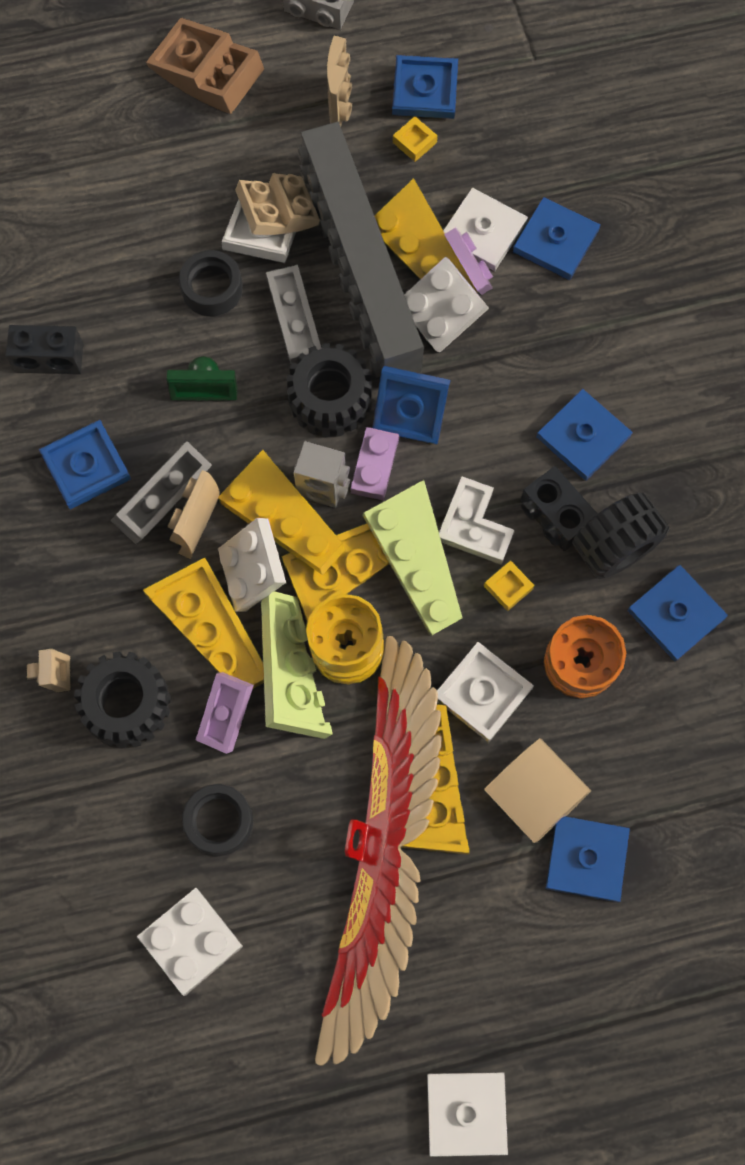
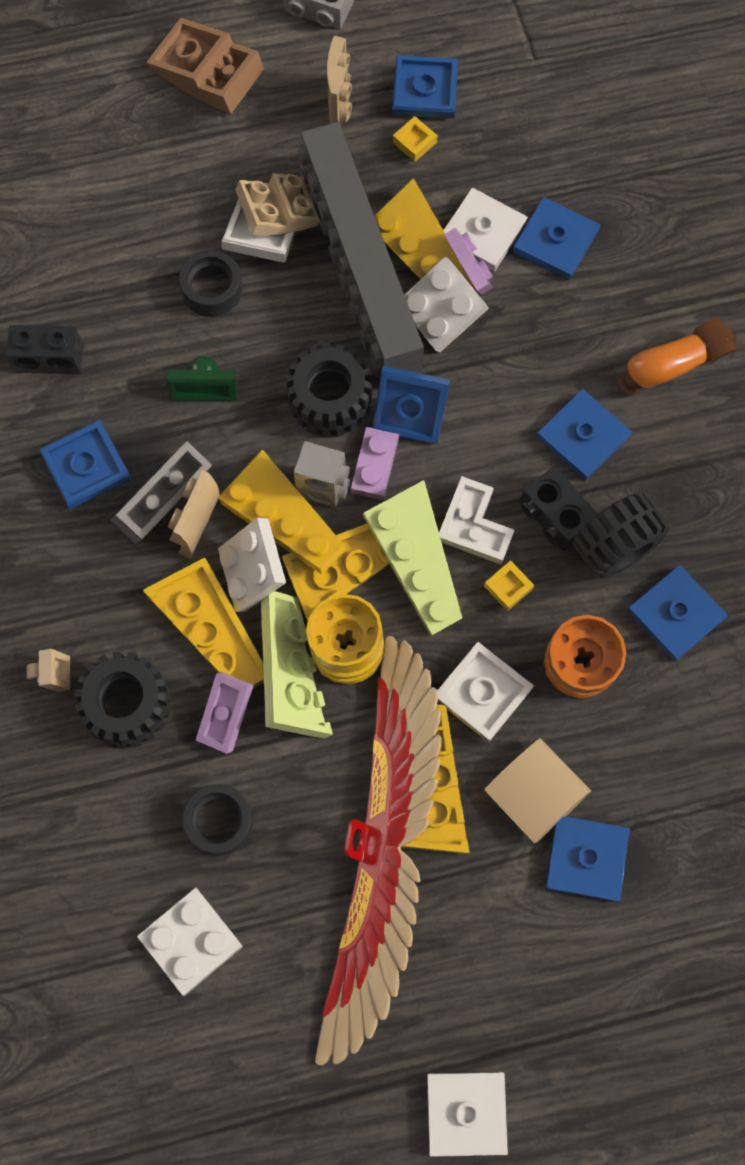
light grey plate [266,265,322,364] -> none
none -> orange piece [618,318,739,396]

